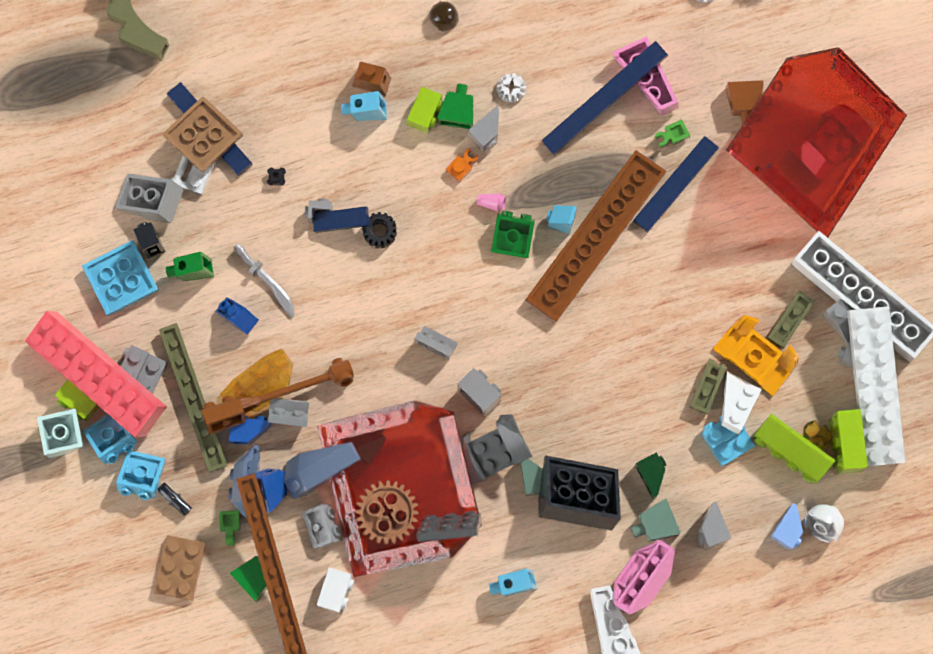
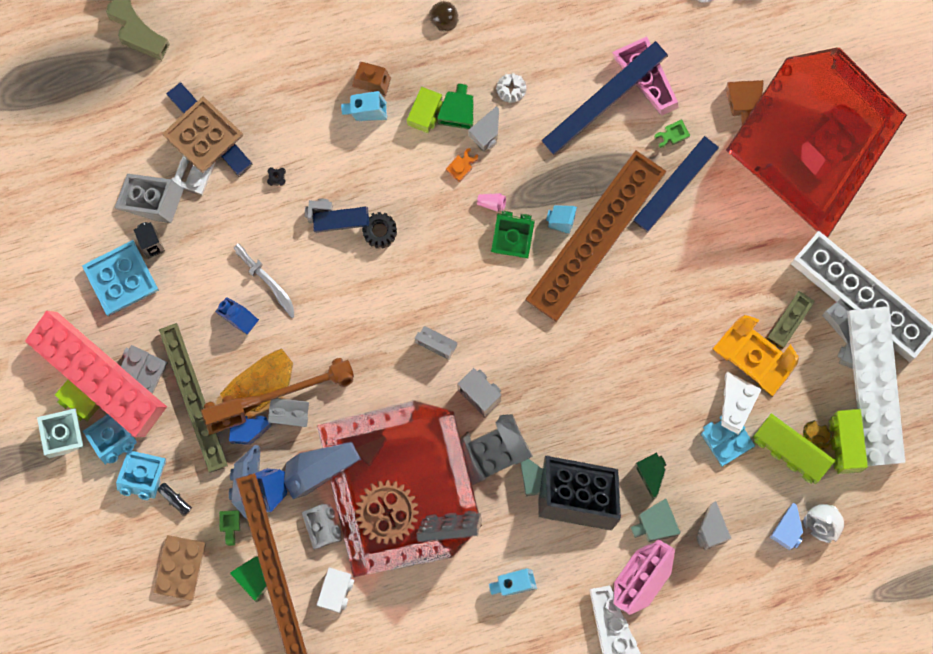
green torso [166,251,214,282] -> none
olive plate [689,358,727,415] -> none

